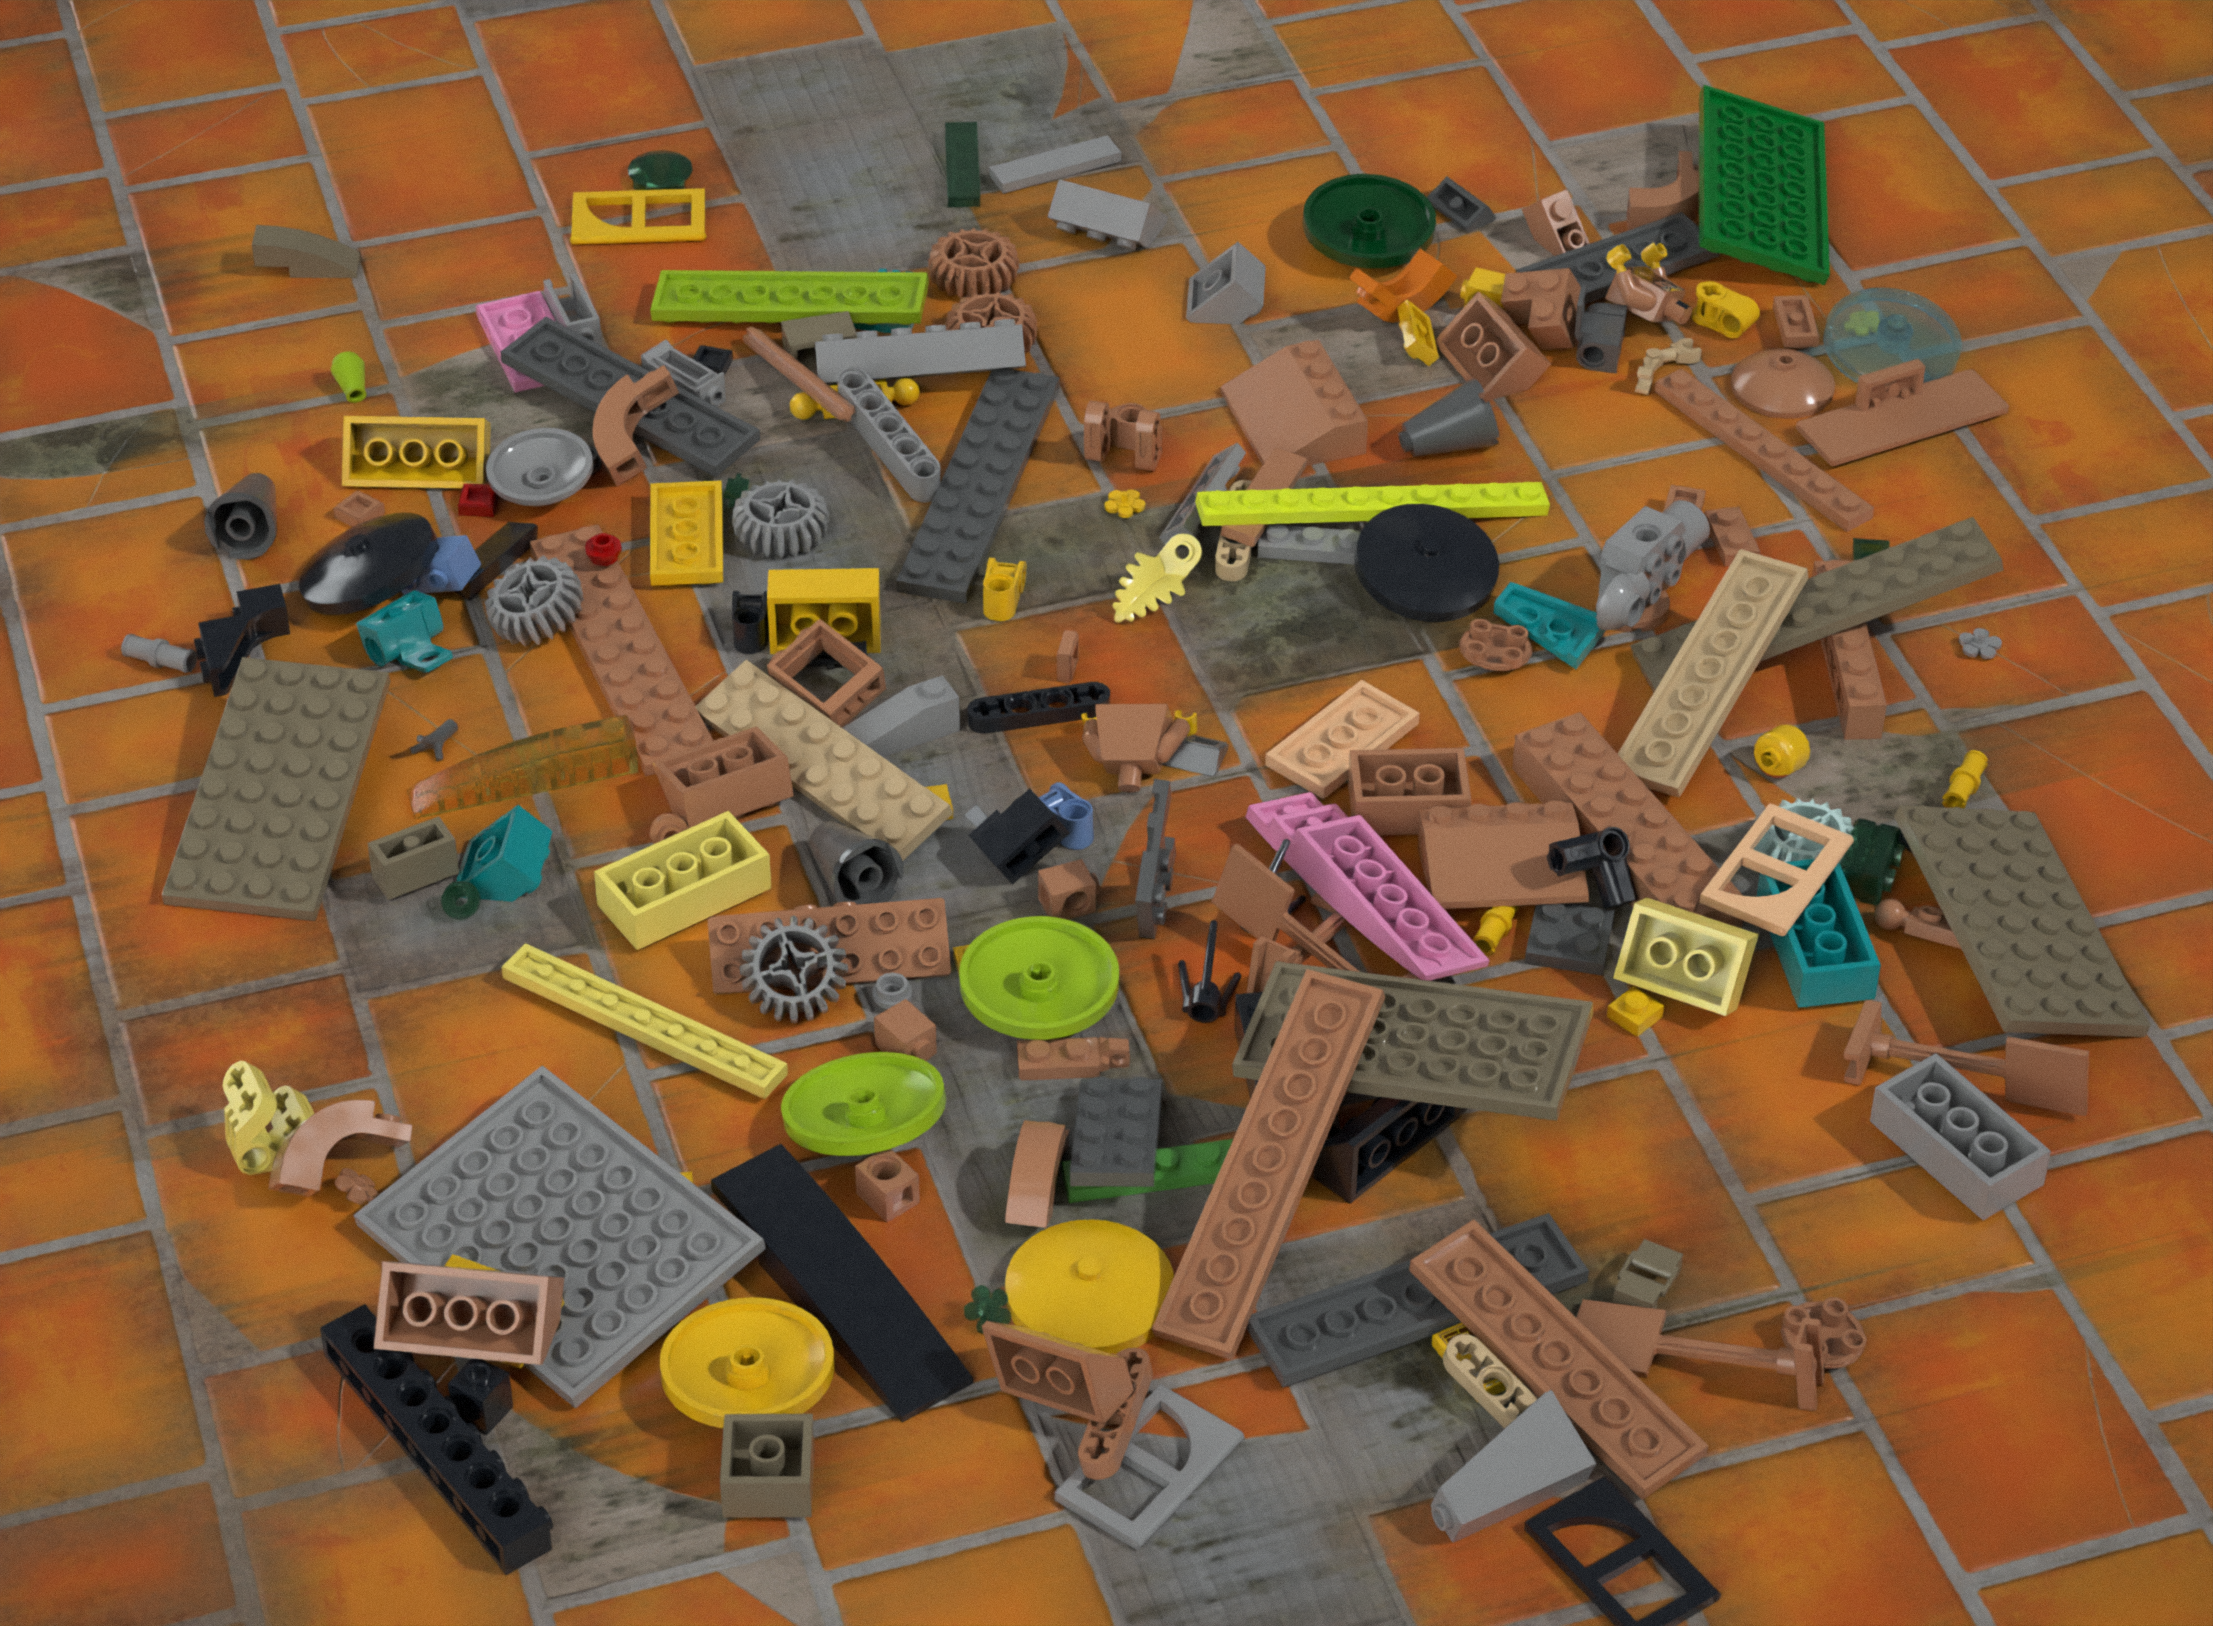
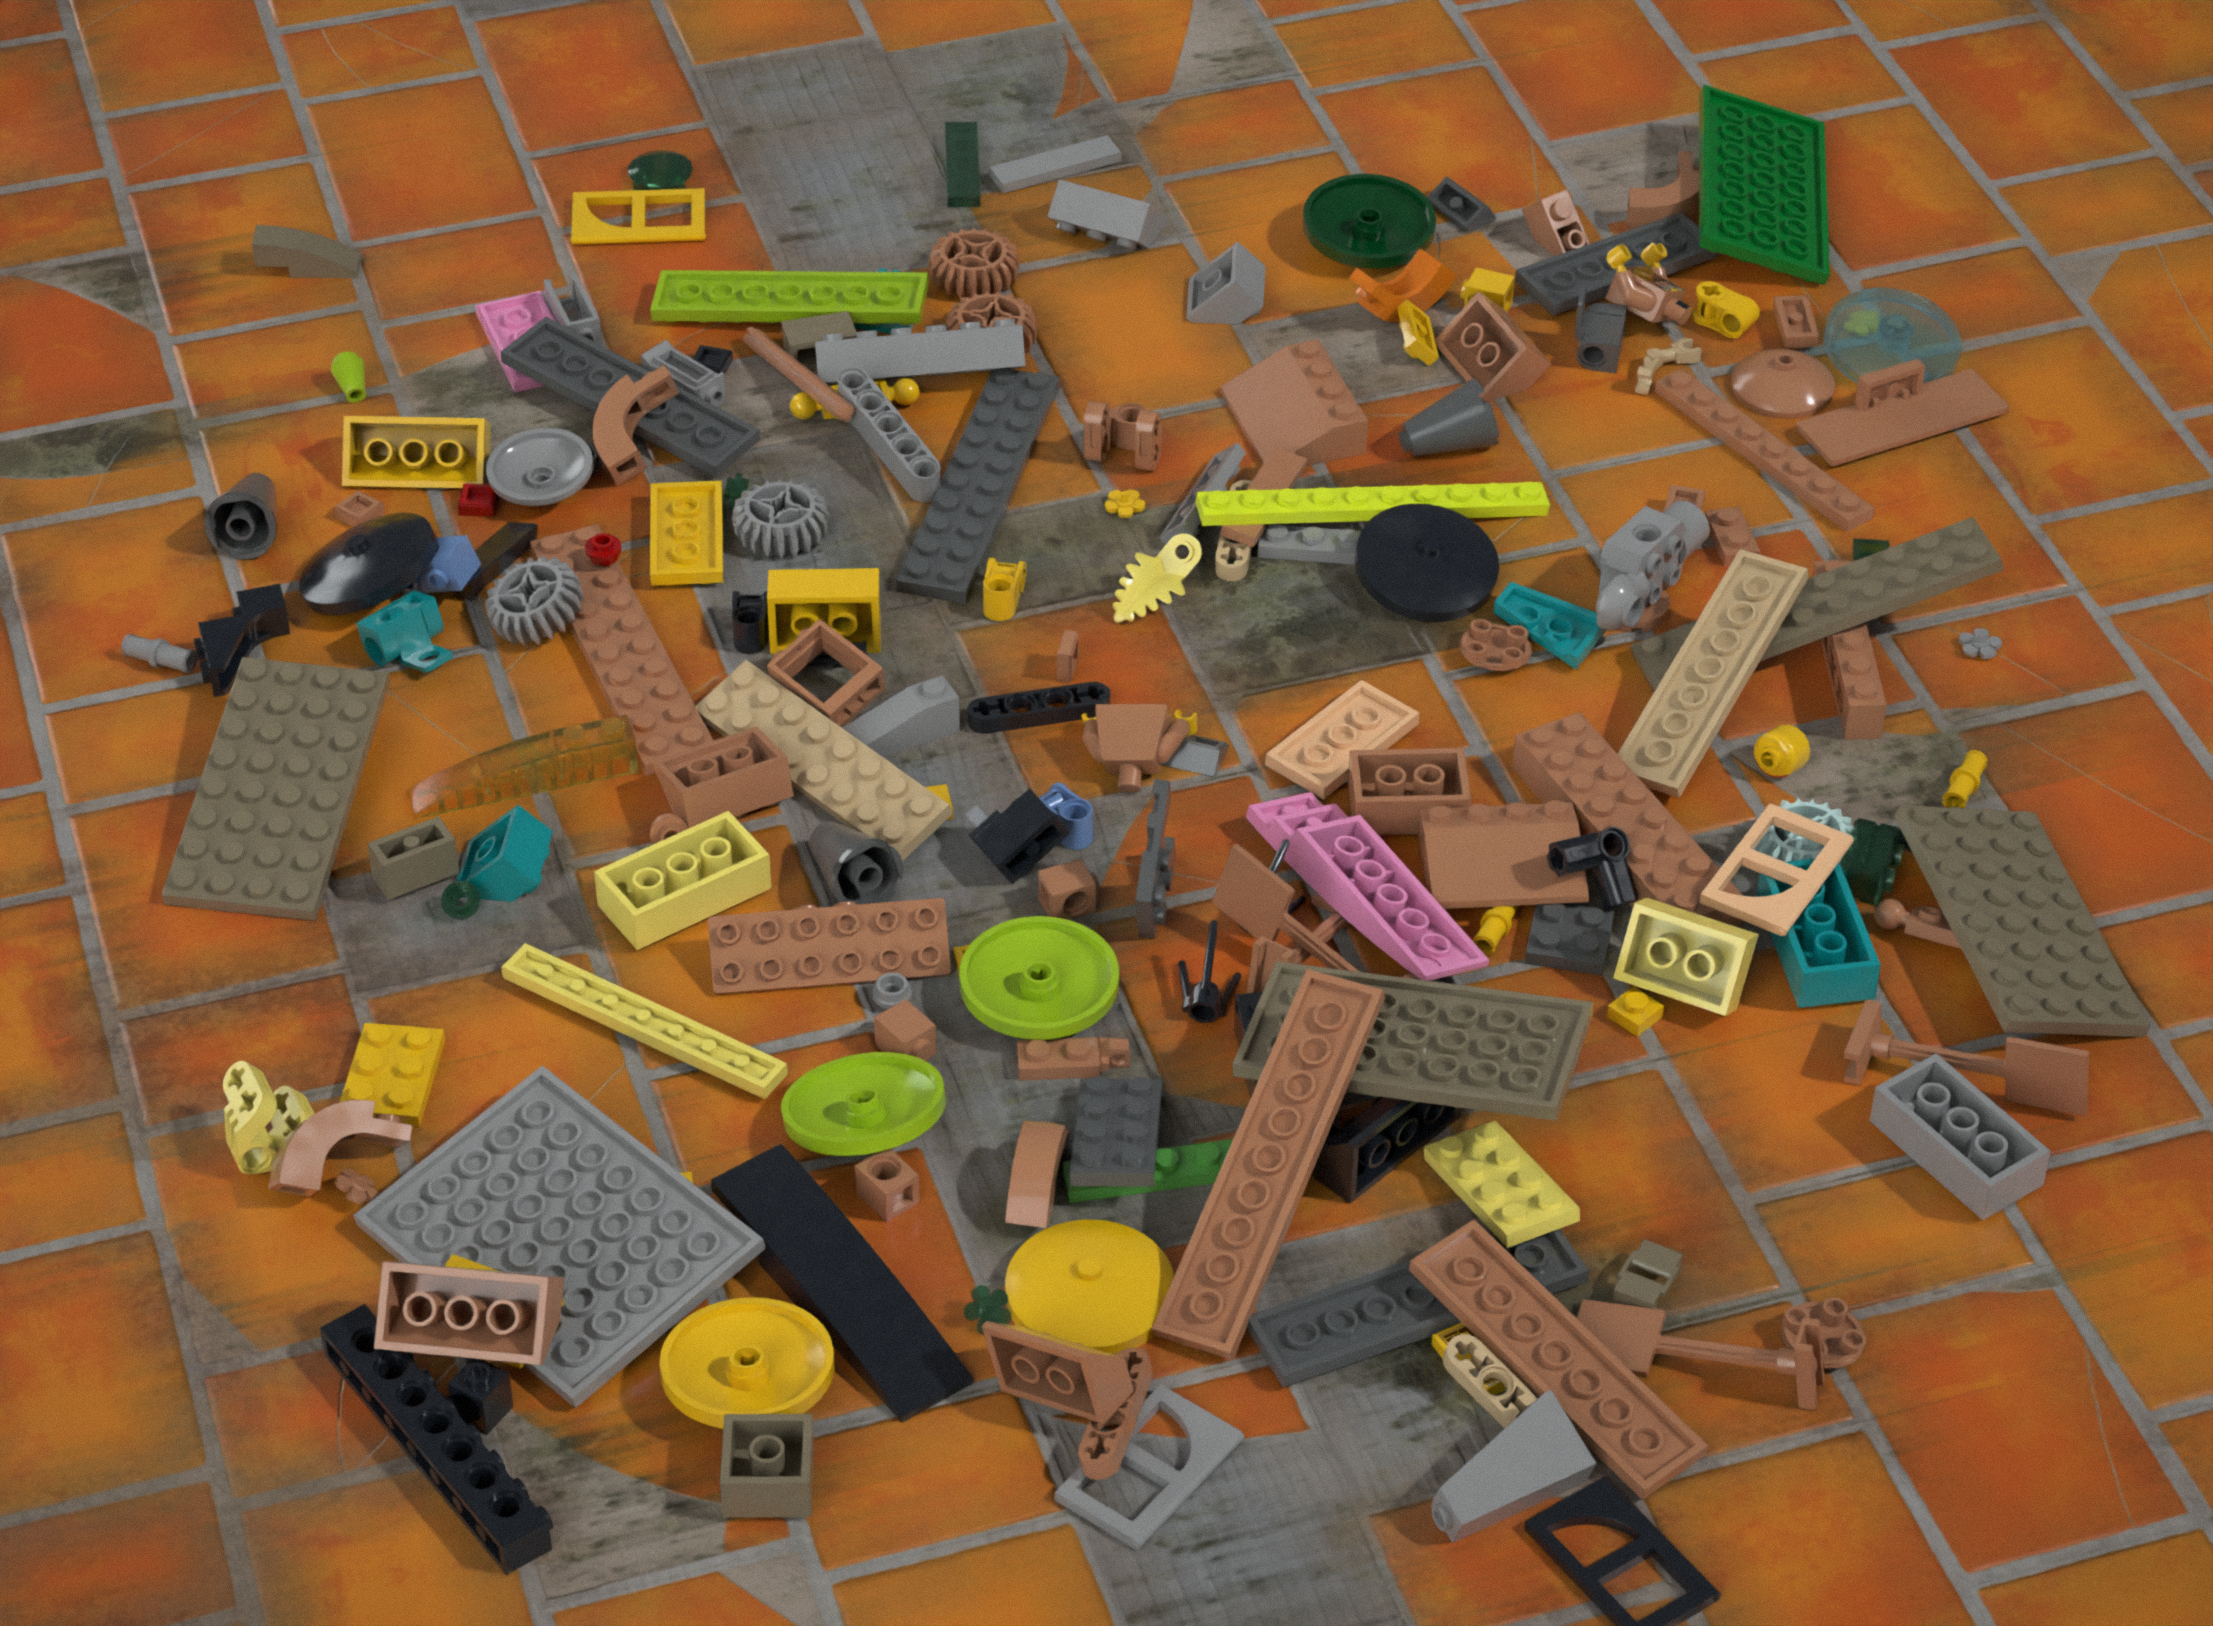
dark grey bar [410,719,458,761] -> none
light grey gear [740,915,848,1024] -> none
nougat brick [1501,268,1581,350] -> none
none -> yellow plate [340,1023,445,1128]
none -> light yellow plate [1424,1120,1580,1248]

